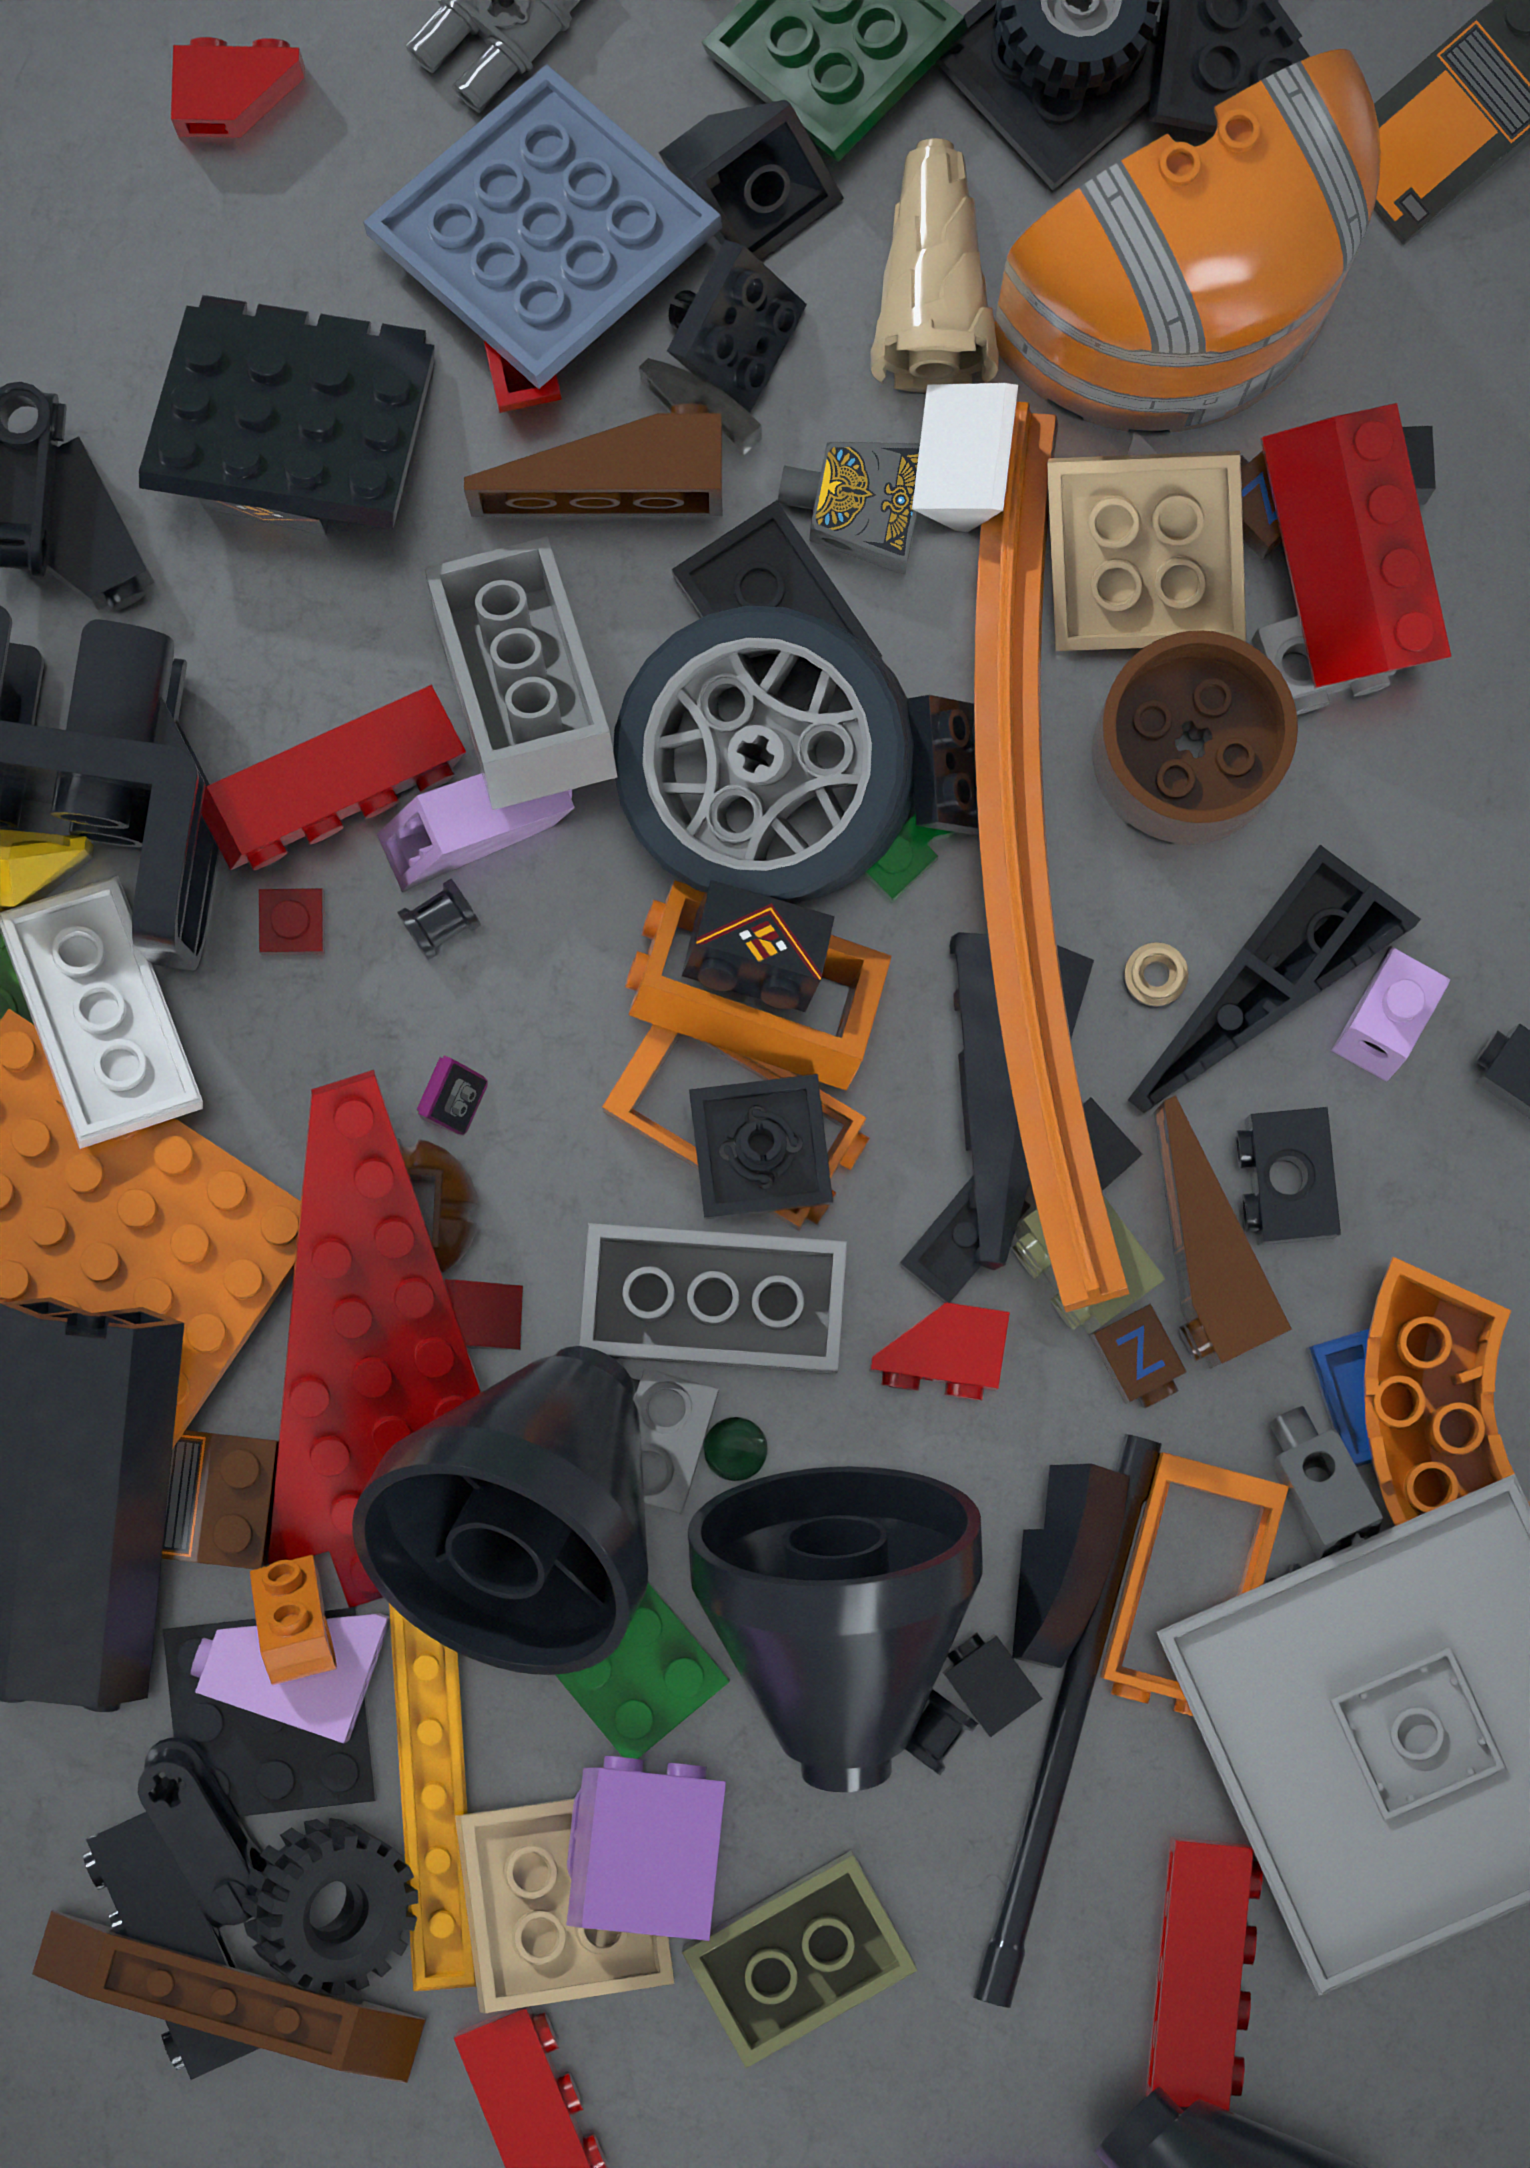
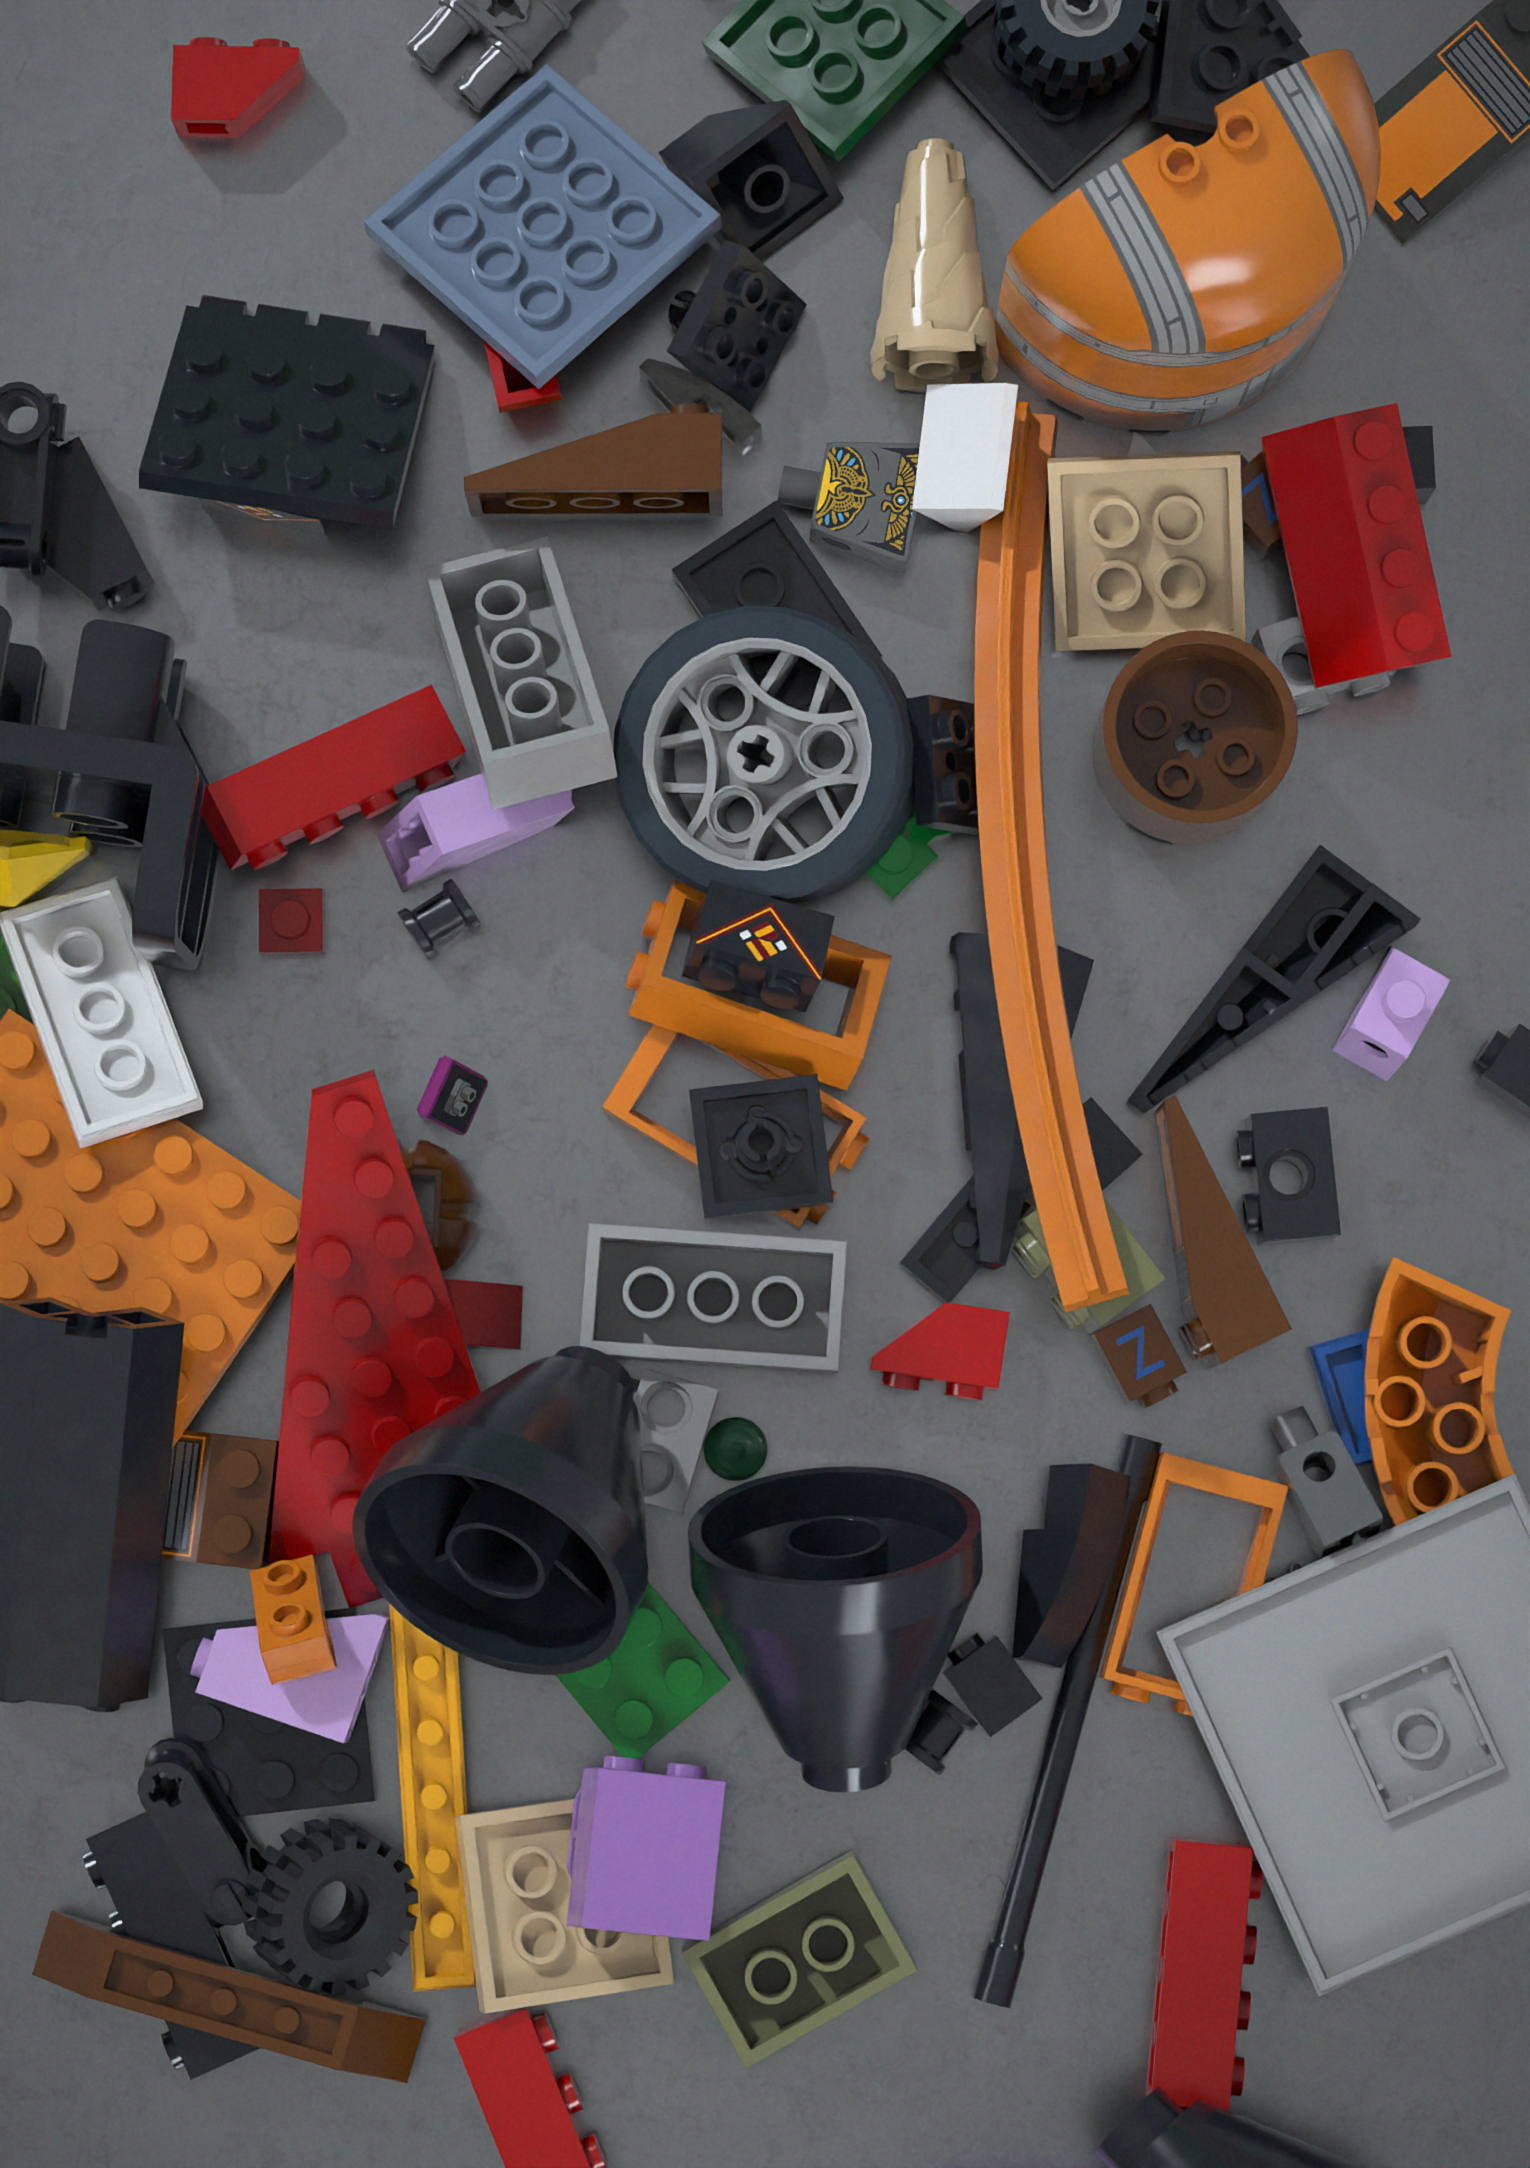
tan plate [1124,942,1189,1007] -> none

